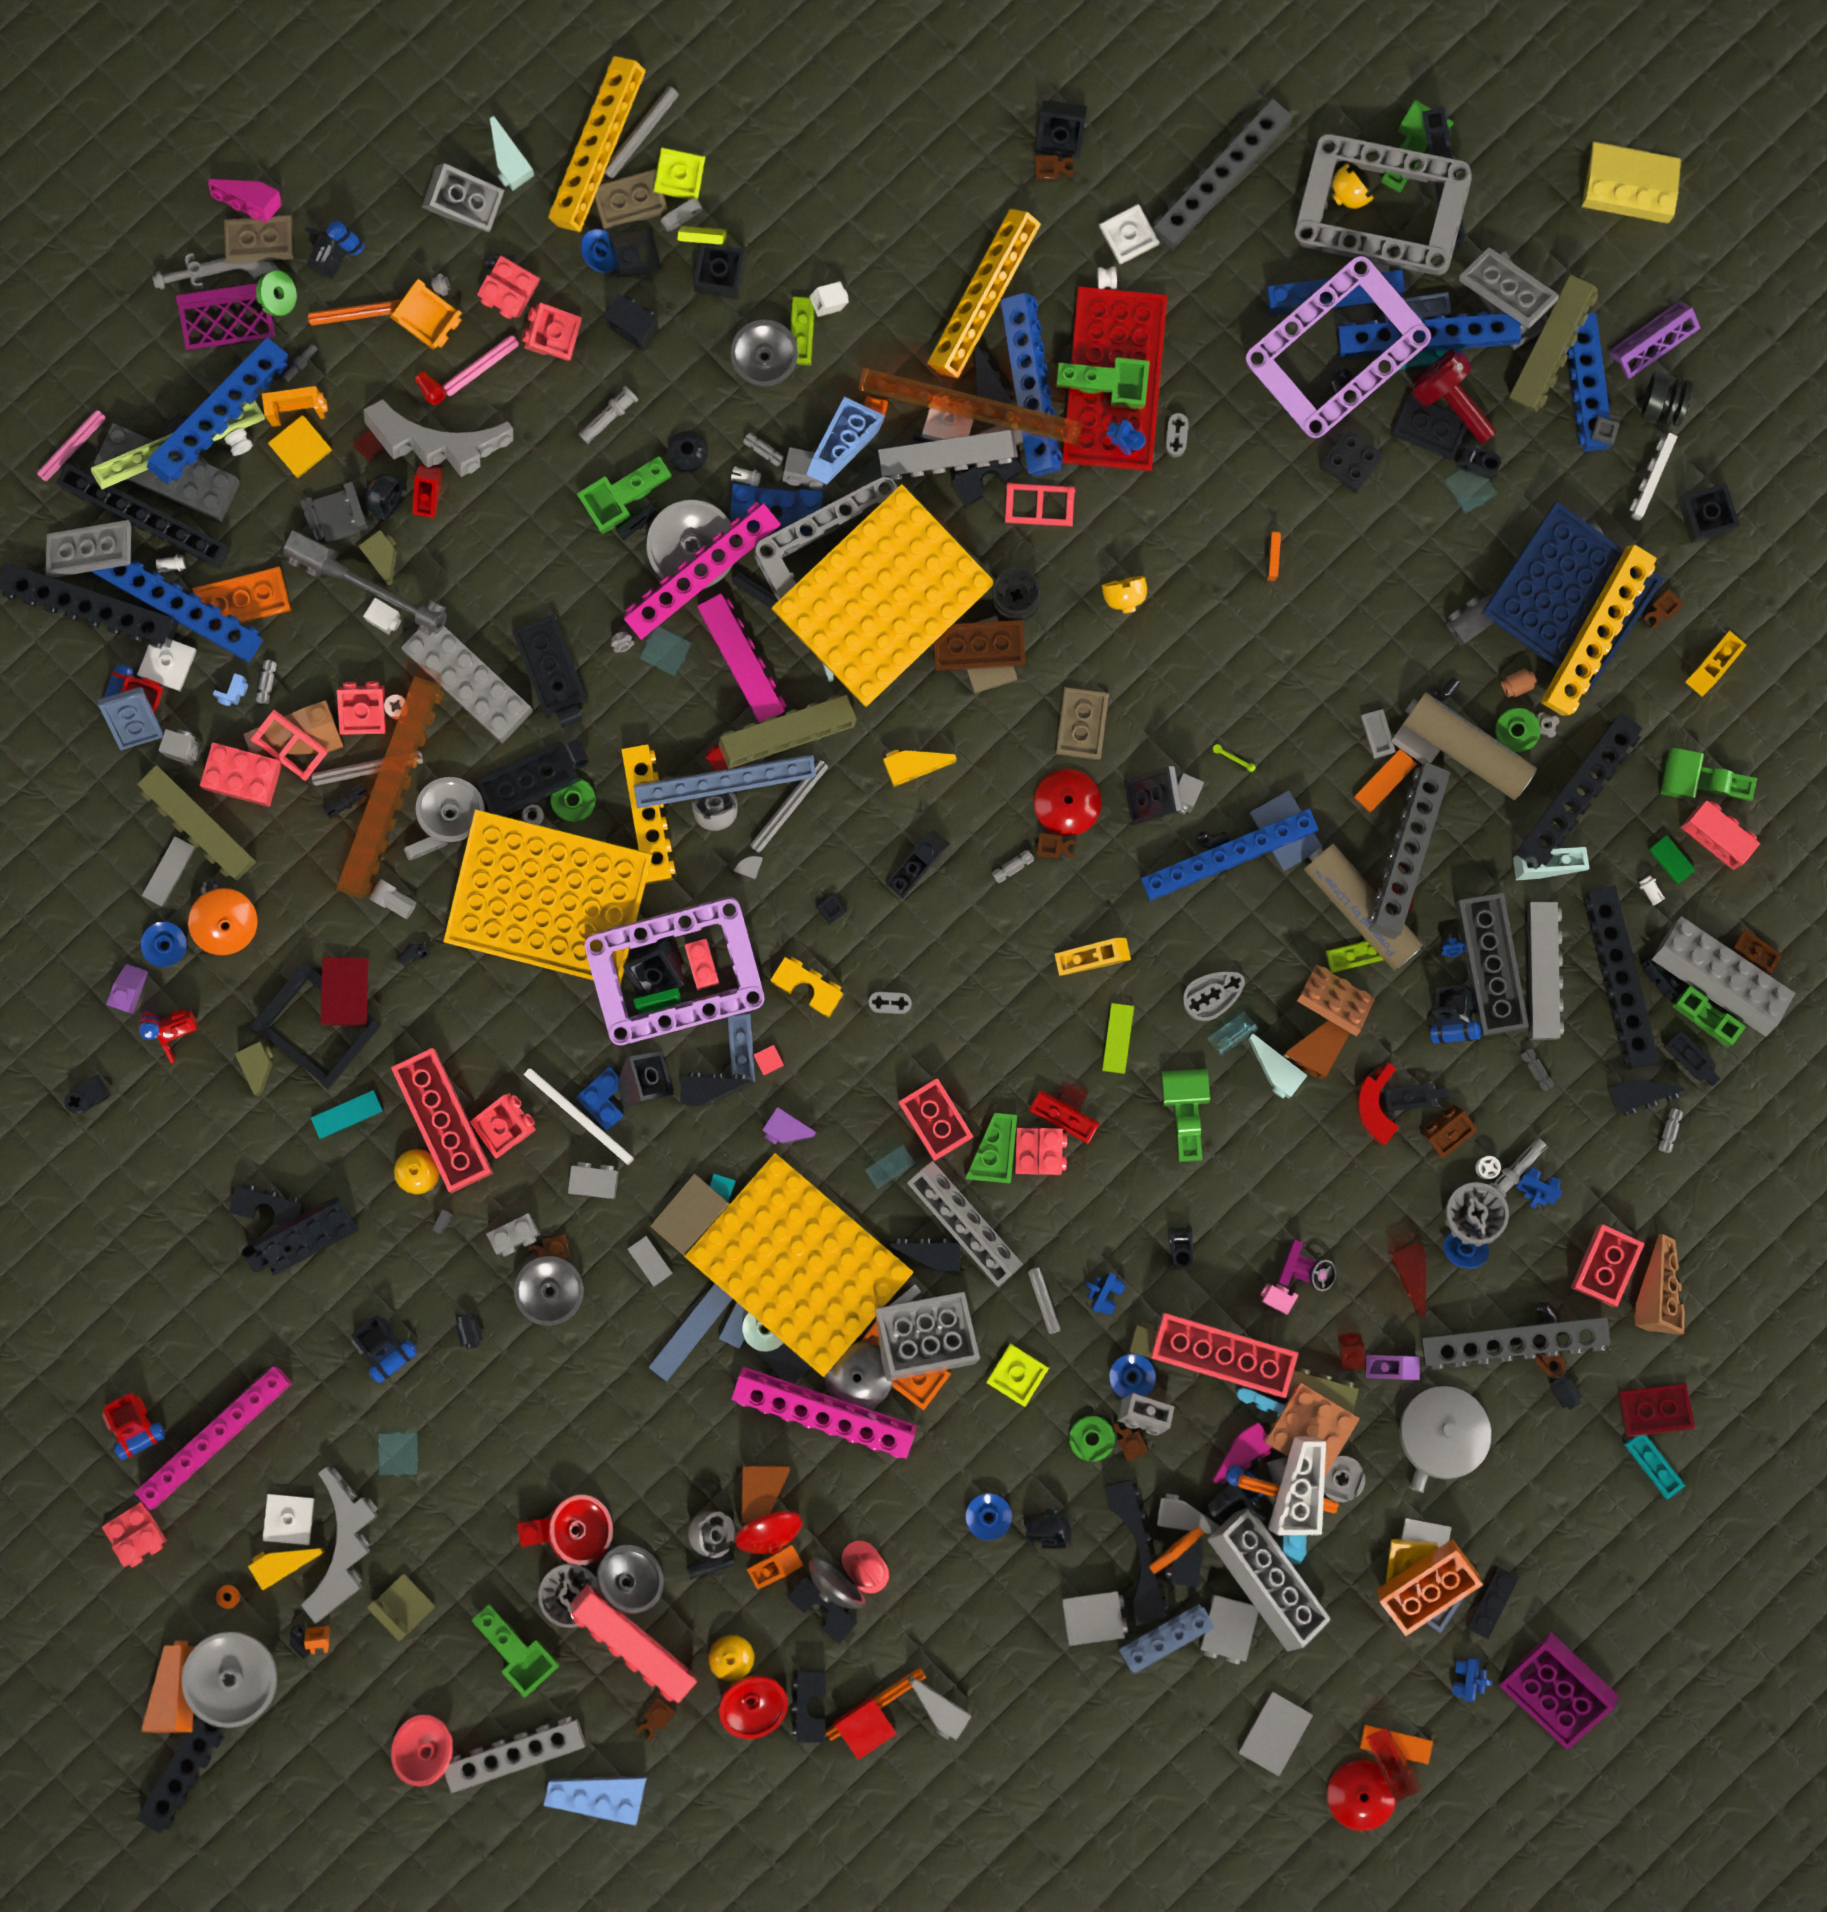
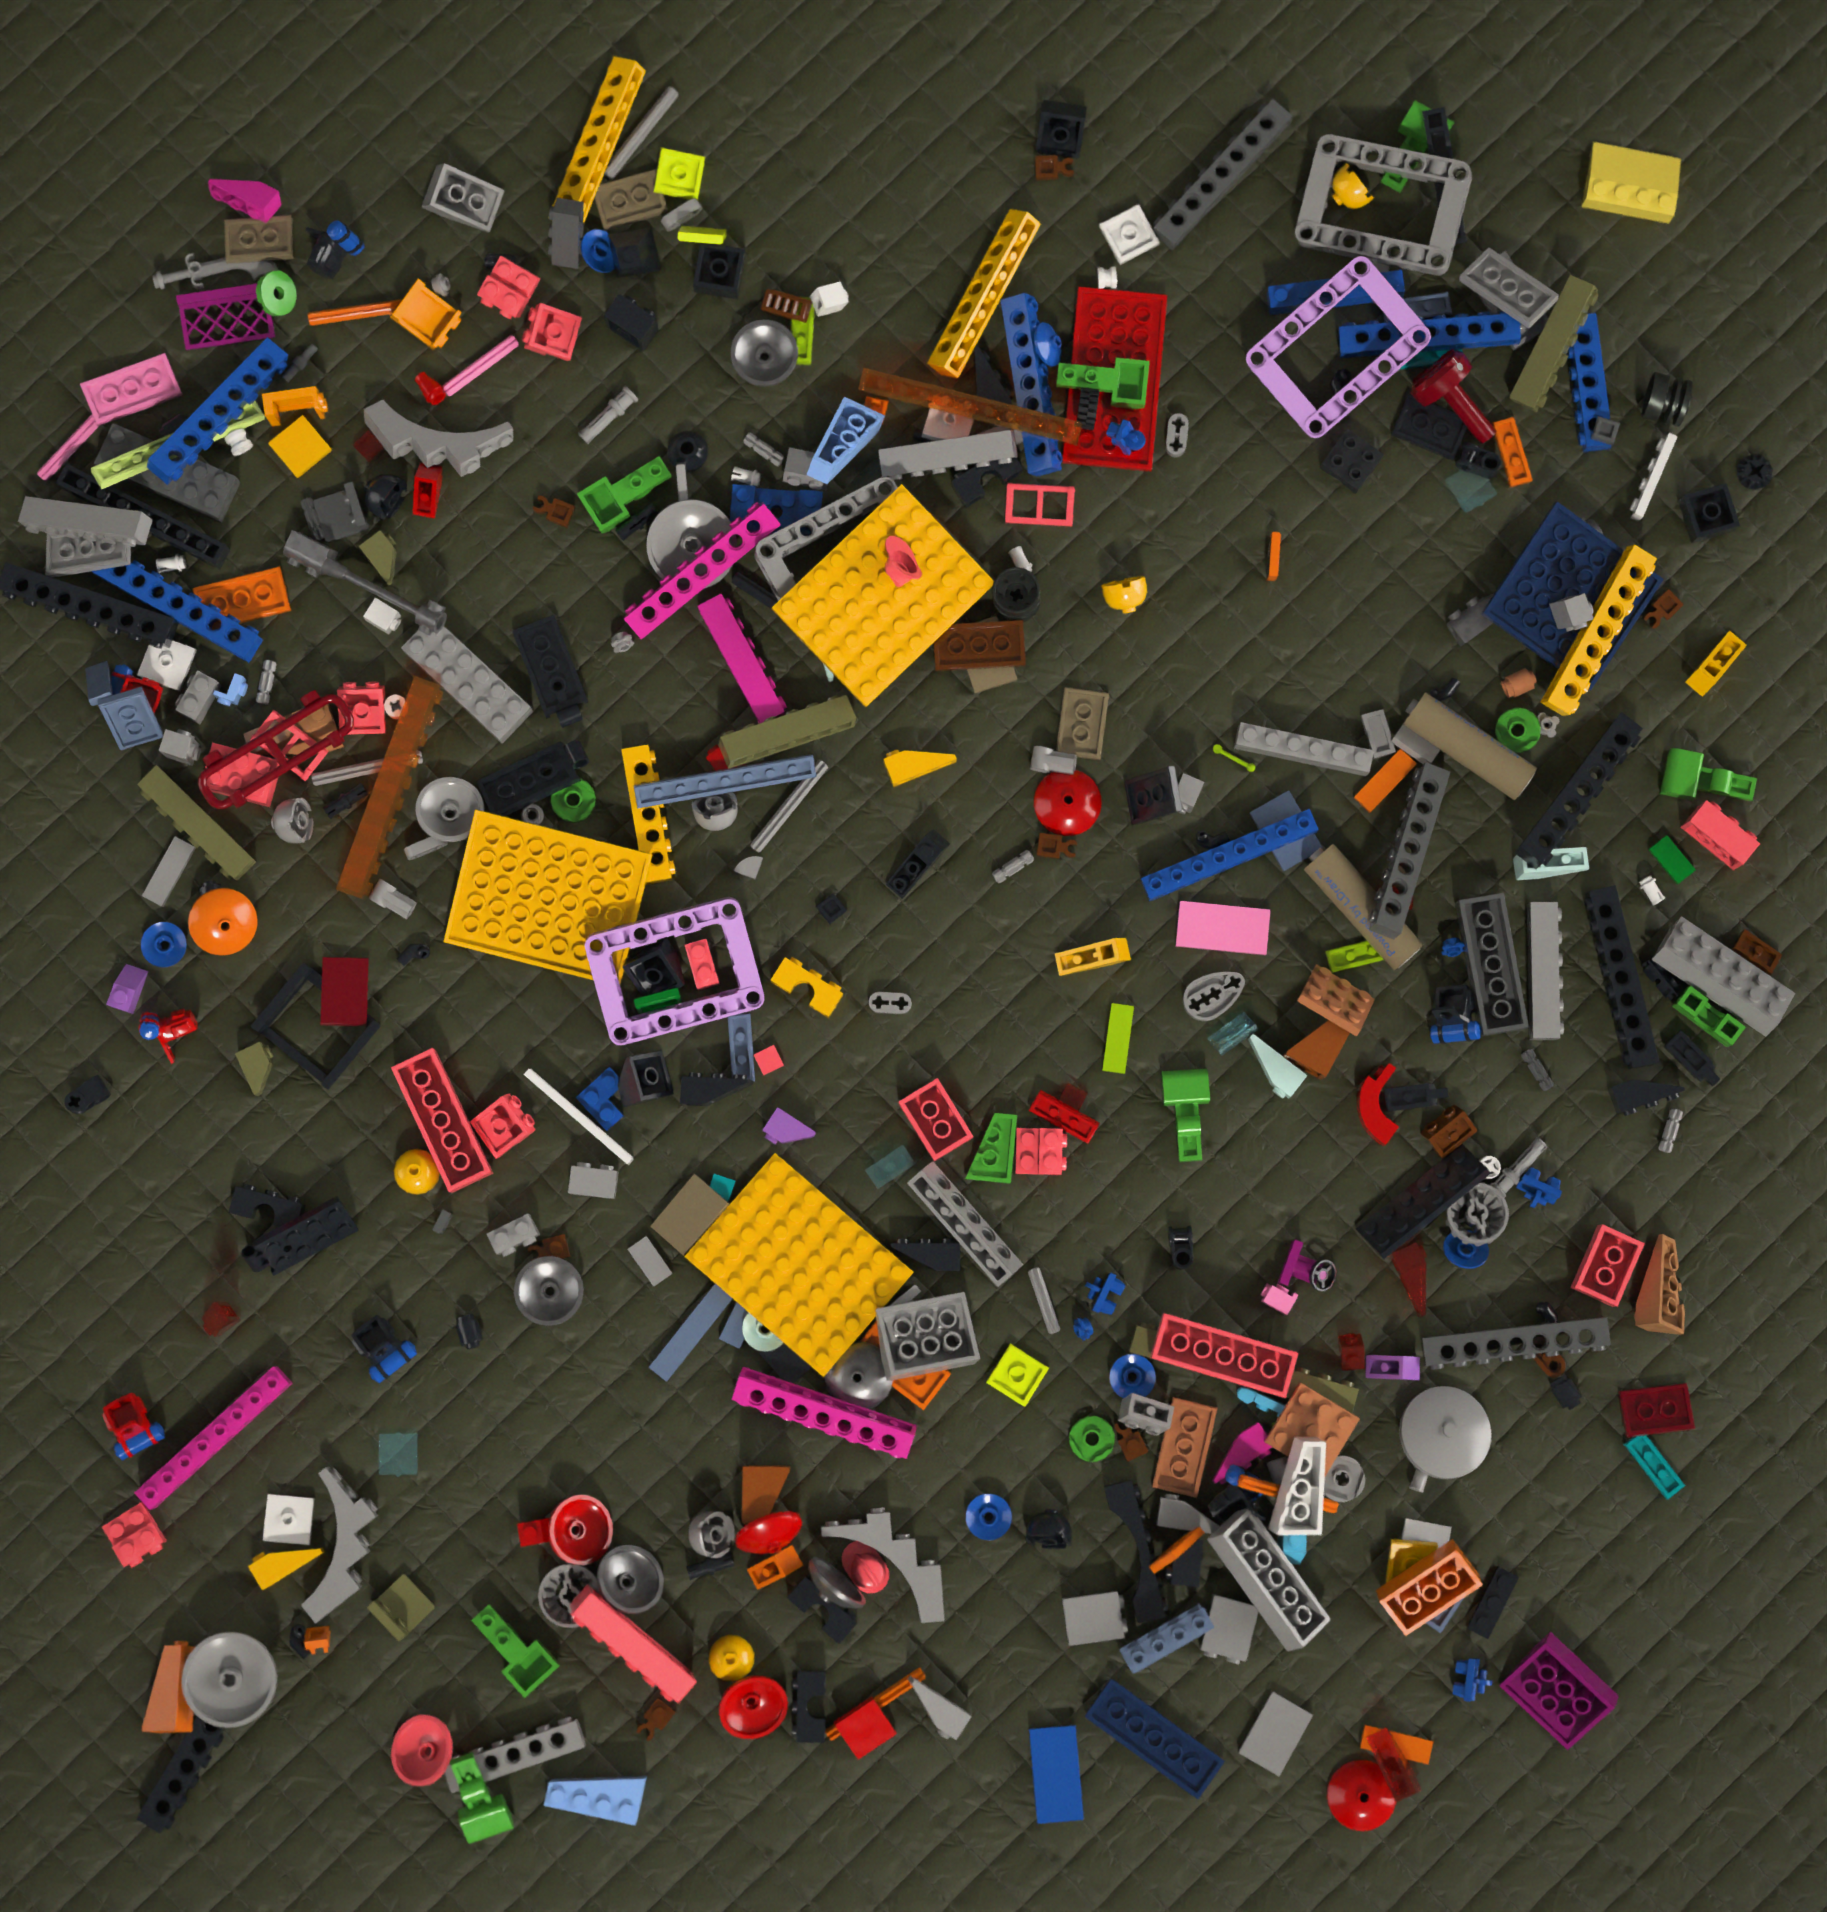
orange plate [216,1585,240,1609] -> none
teal tile [311,1090,383,1139] -> none
light aqua slope [490,116,534,191] -> none
clear light blue piece [640,626,692,676] -> none
medium lavender fence [1609,300,1700,379] -> none
none -> light grey brick [18,496,152,547]
none -> bright pink tile [80,353,182,426]
none -> sand blue tile [85,661,113,706]
none -> light grey brick [175,670,222,725]
none -> dark red bar [198,690,354,809]
none -> clear red slope [201,1301,241,1337]
none -> light grey cylinder [271,798,314,843]
none -> bright green plate [450,1753,514,1844]
none -> reddish brown plate [533,496,576,528]
none -> dark grey brick [548,198,584,269]
none -> light grey tile [676,462,688,501]
none -> reddish brown slope [761,289,813,323]
none -> light grey arch [821,1508,945,1623]
none -> coral piece [885,536,922,587]
none -> white pin [1008,546,1033,572]
none -> blue tile [1029,1725,1084,1824]
none -> light grey piece [1030,746,1077,775]
none -> blue dish [1034,322,1062,367]
none -> blue plate [1073,1318,1093,1341]
none -> black tyre [1076,388,1099,430]
none -> dark blue plate [1084,1678,1225,1799]
none -> nougat tile [1152,1397,1218,1498]
none -> bright pink tile [1175,901,1270,955]
none -> light grey brick [1234,722,1374,776]
none -> black plate [1356,1144,1491,1259]
none -> orange tile [1491,417,1532,487]
none -> light grey brick [1549,593,1593,631]
none -> black gear [1737,454,1773,490]

